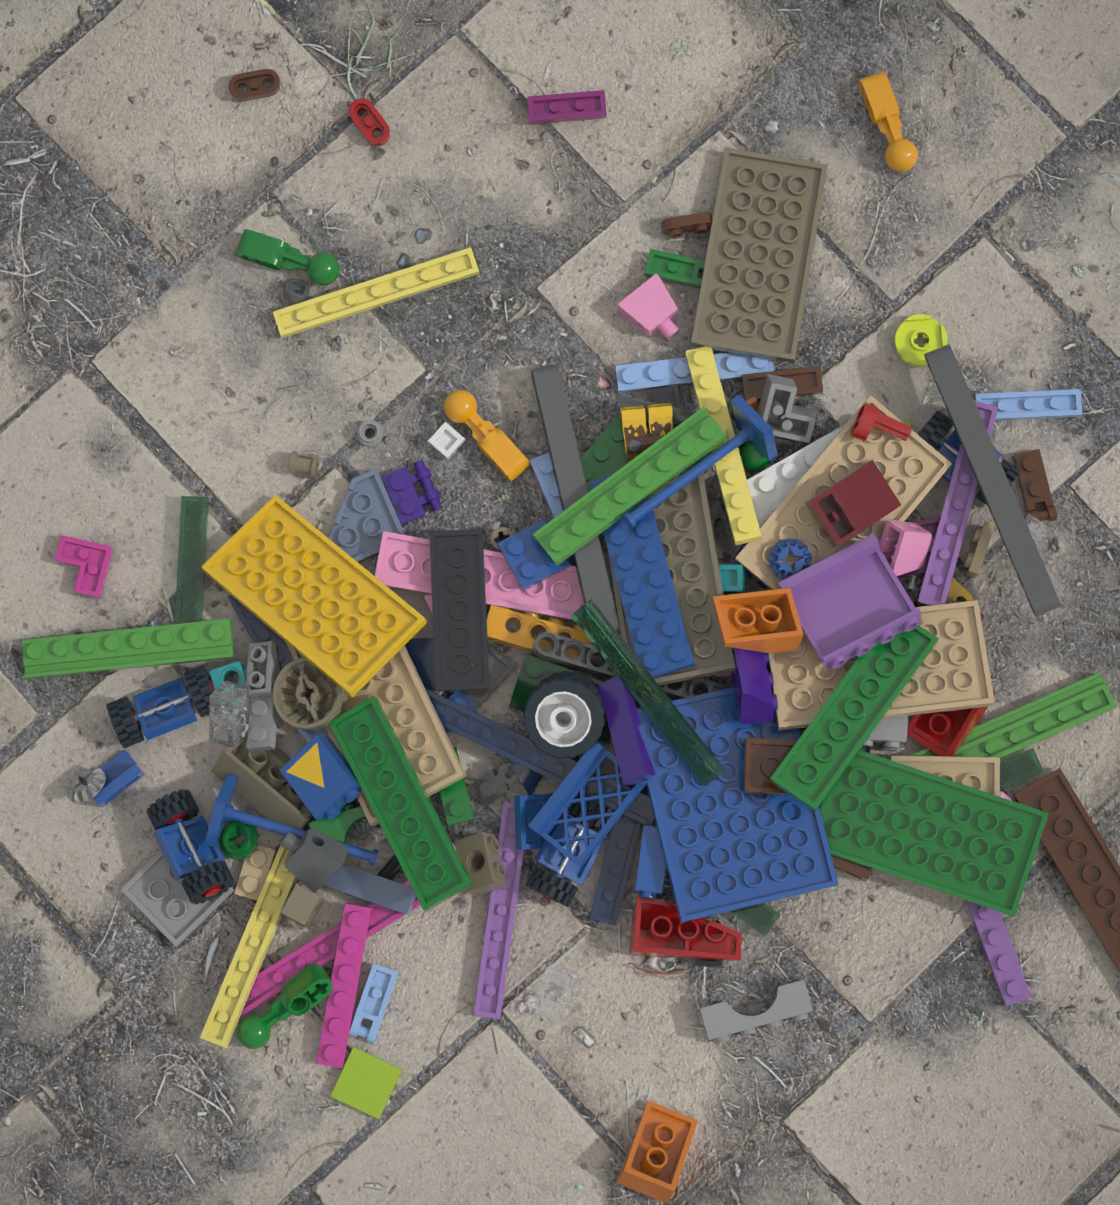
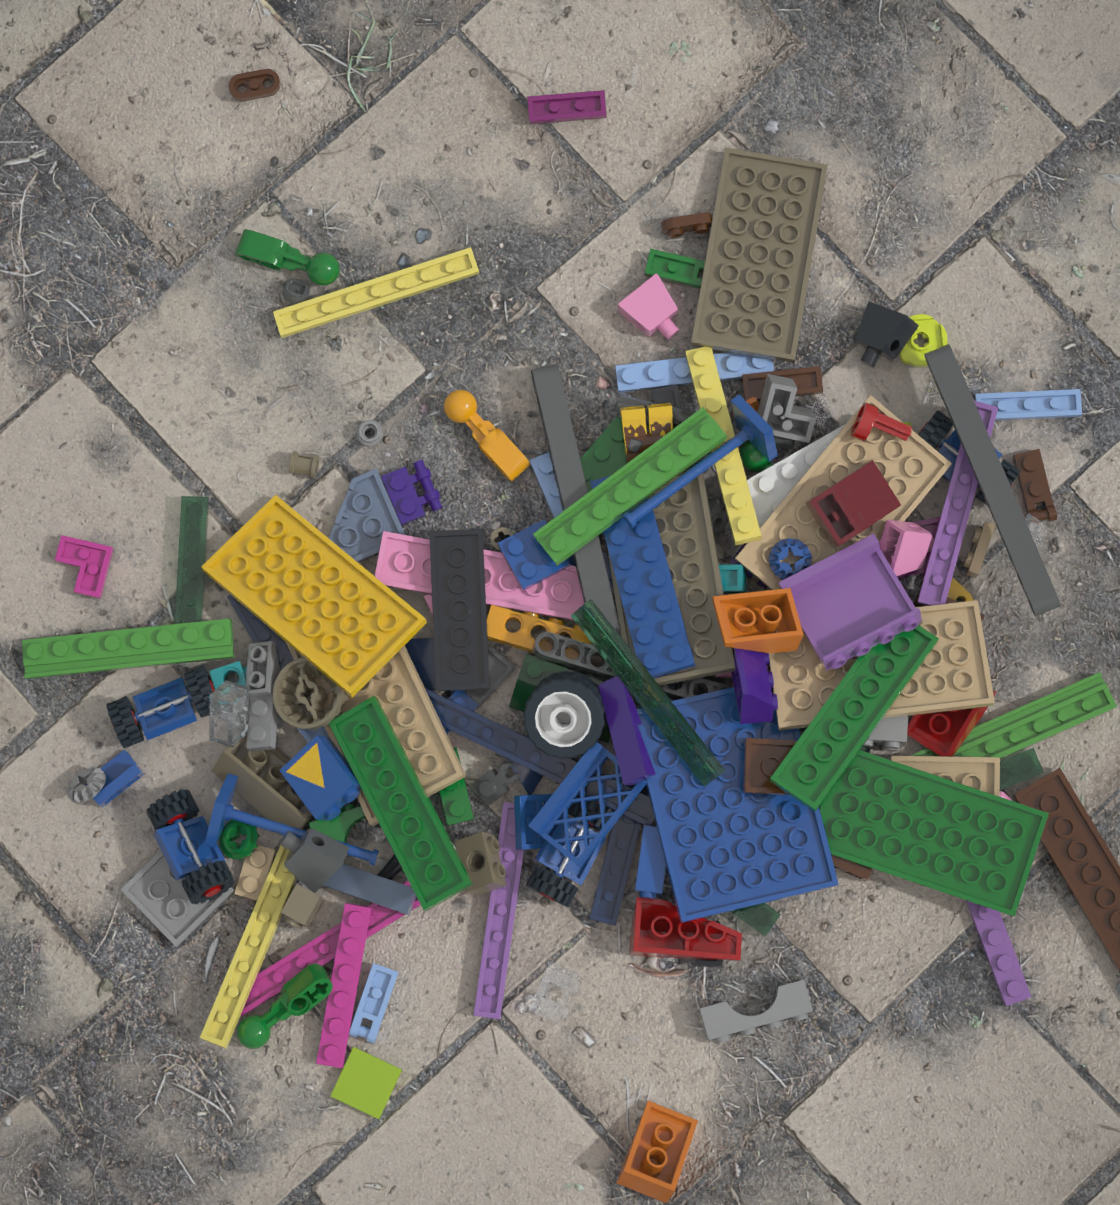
red plate [349,98,390,146] -> none
white plate [428,422,465,460] -> none
light orange beam [858,71,918,172] -> none
none -> black torso [855,302,919,368]

